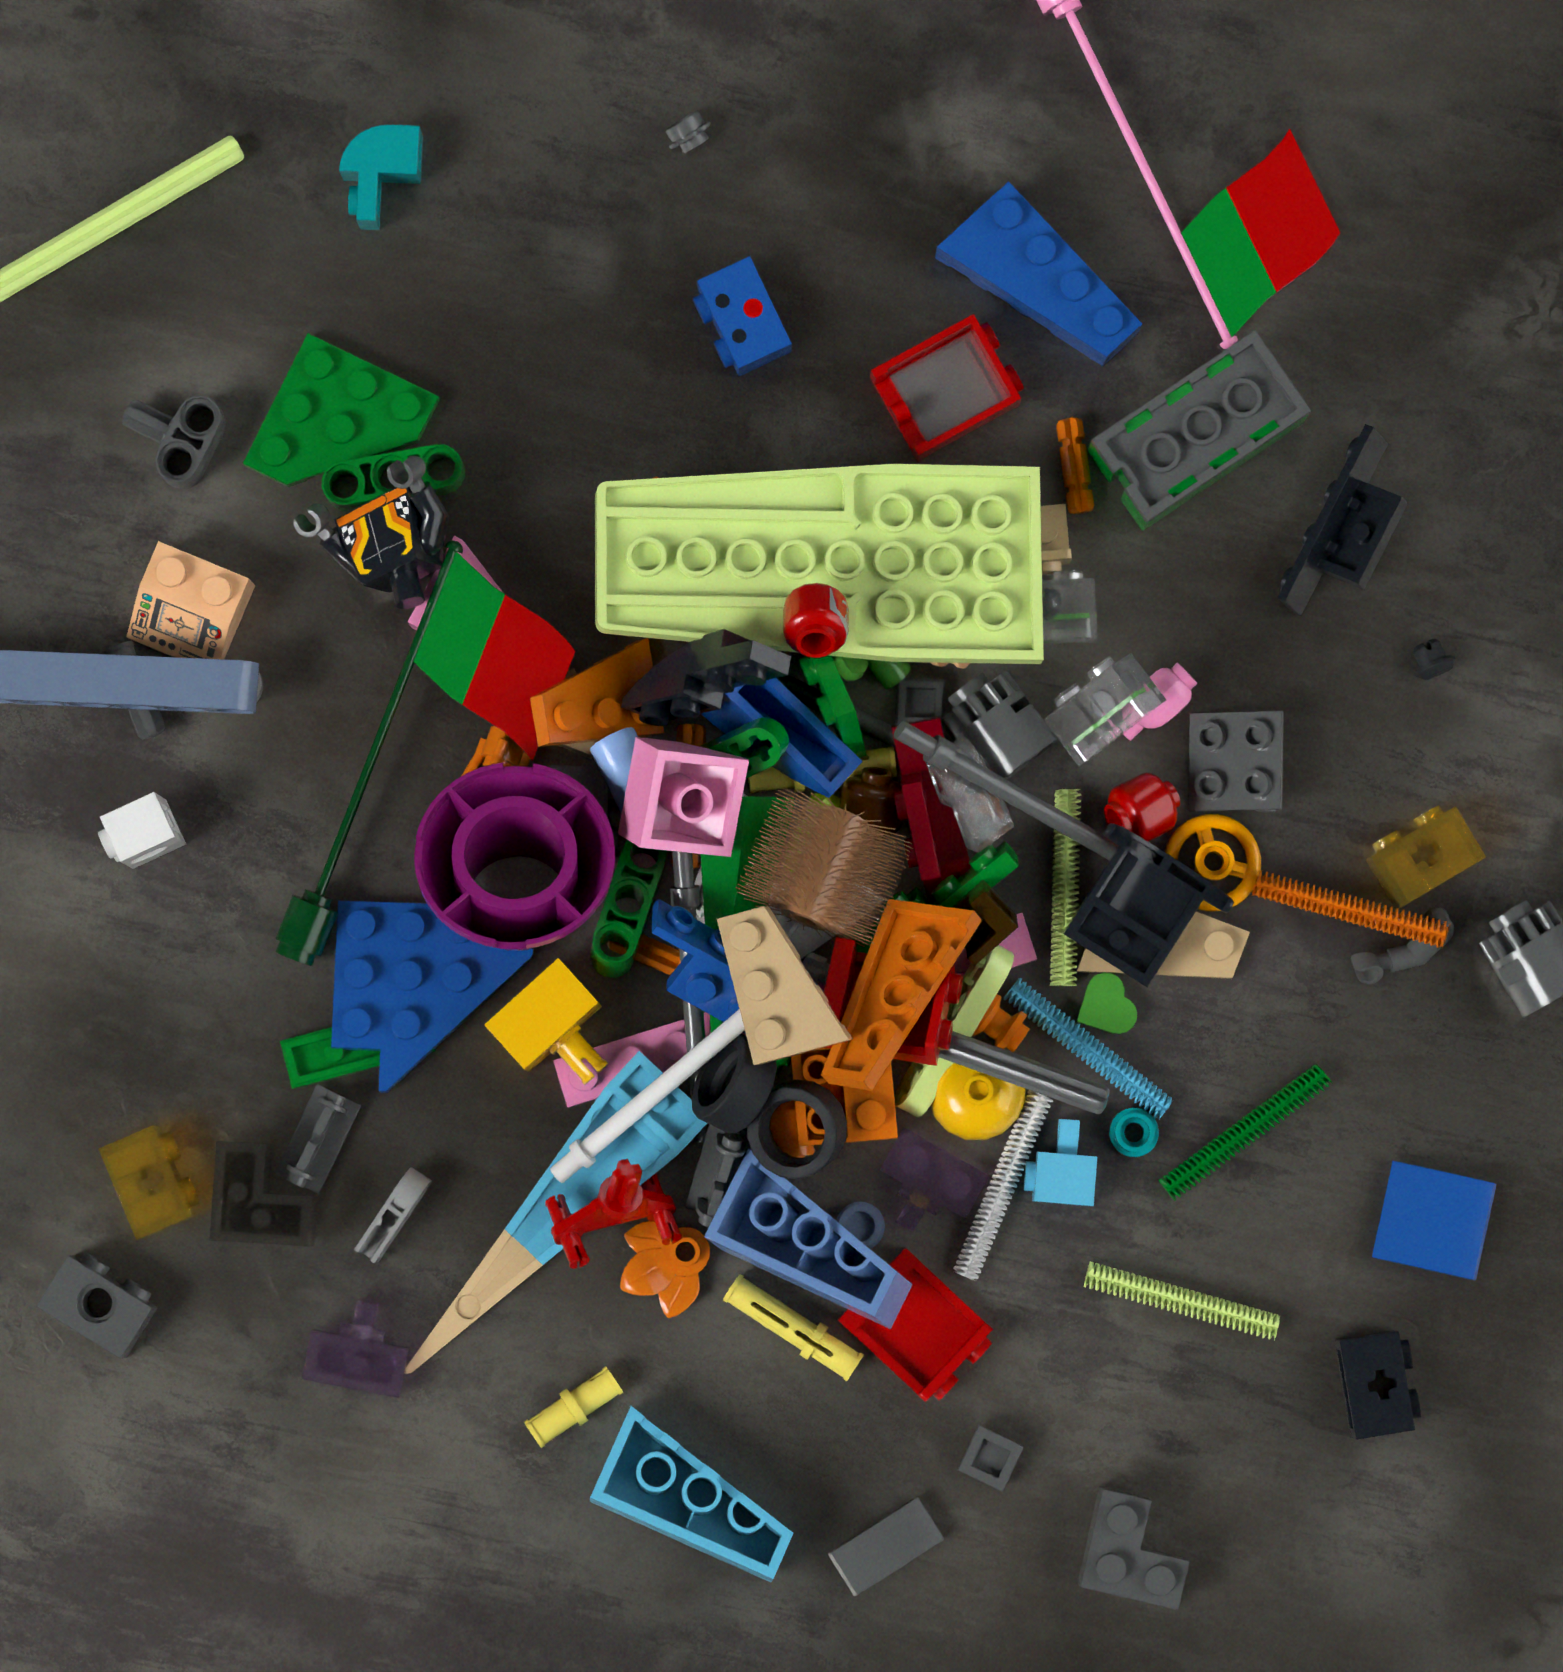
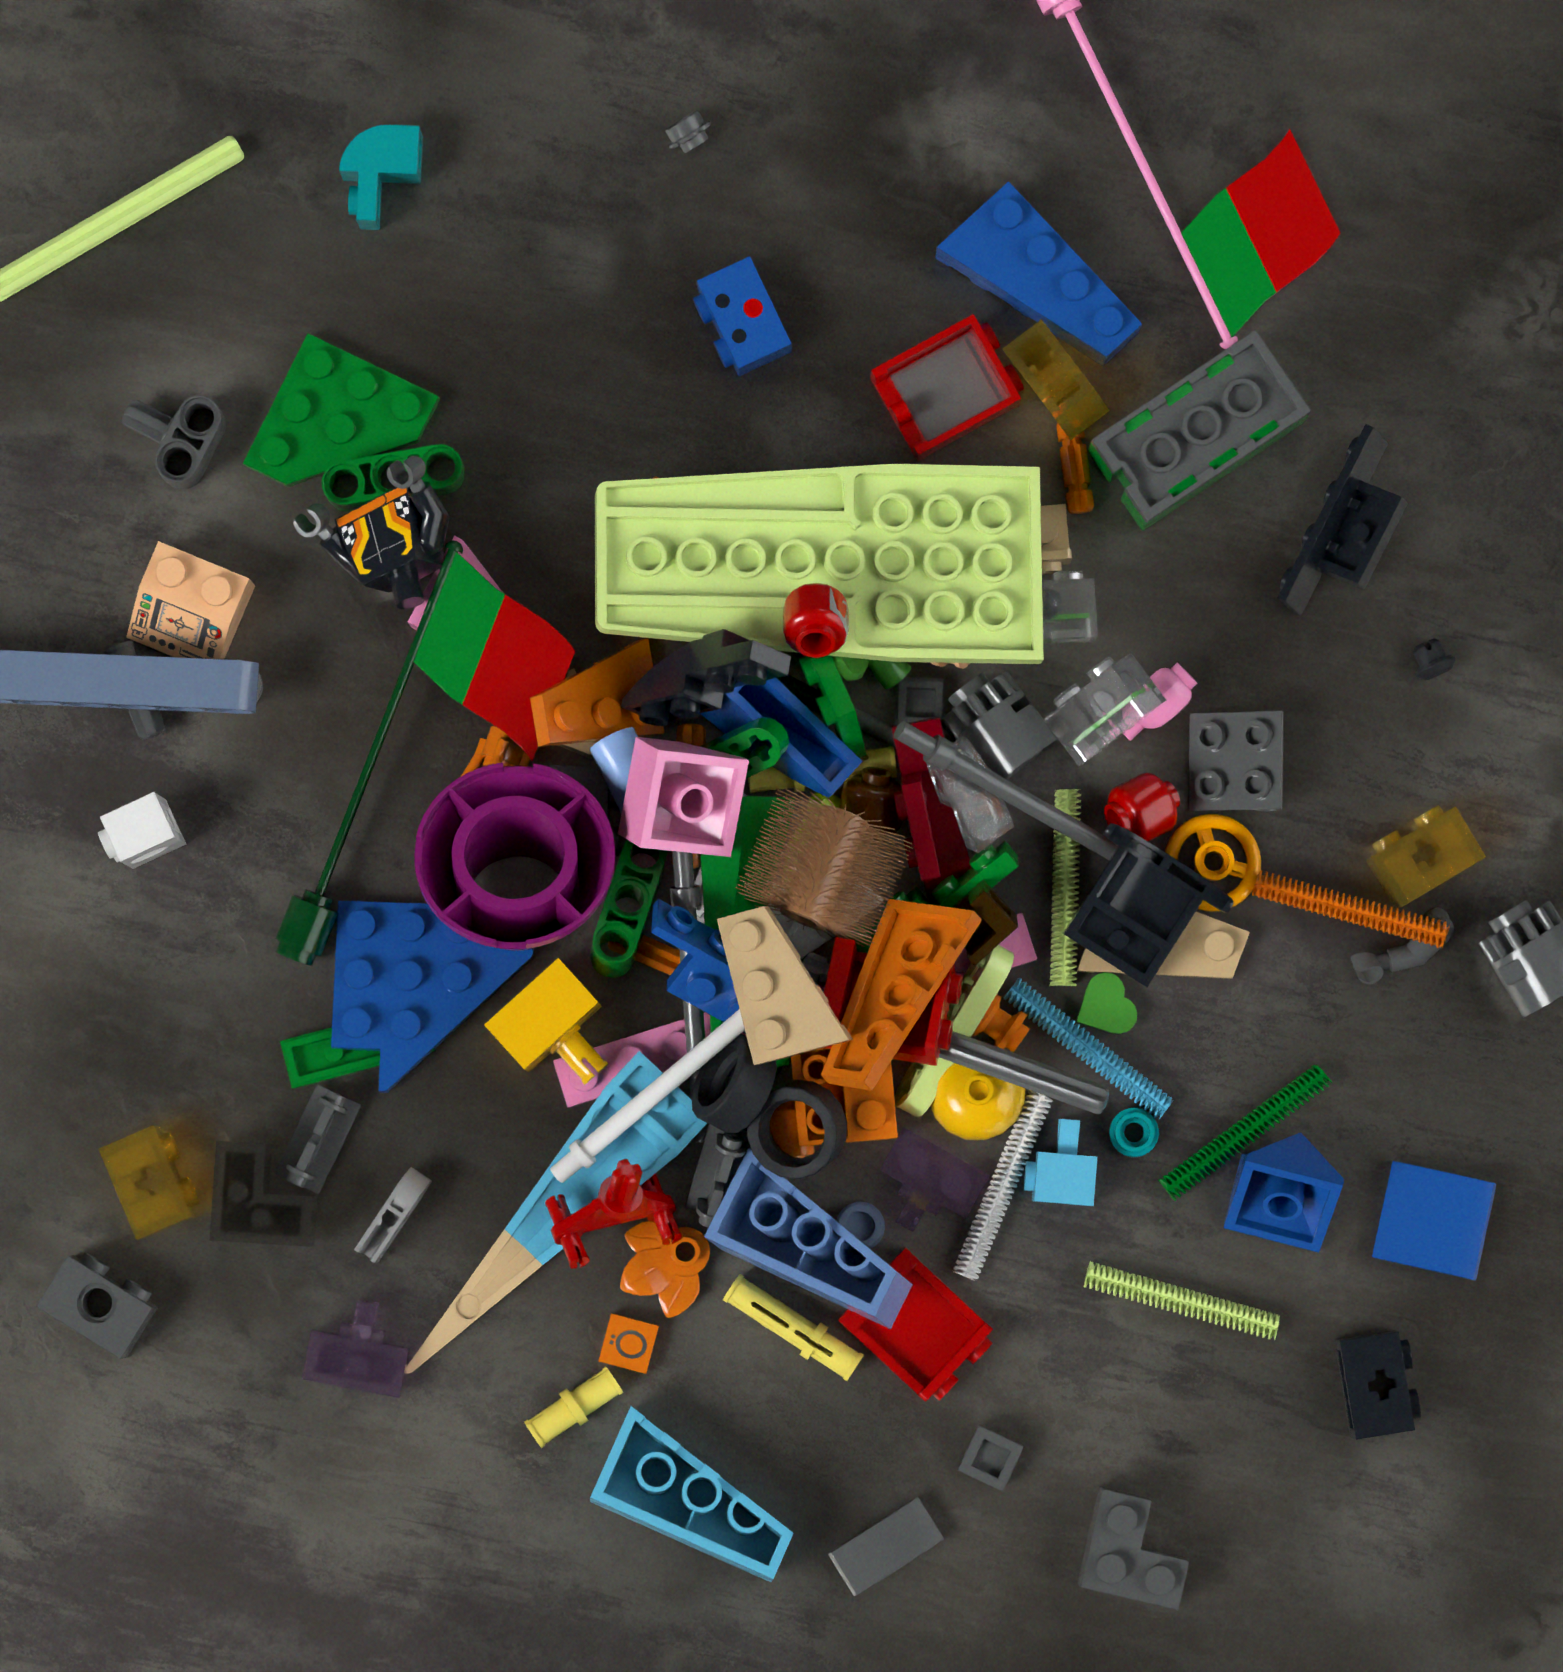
none -> orange tile [599,1313,659,1374]
none -> clear yellow brick [1003,319,1110,440]
none -> blue slope [1223,1132,1344,1253]

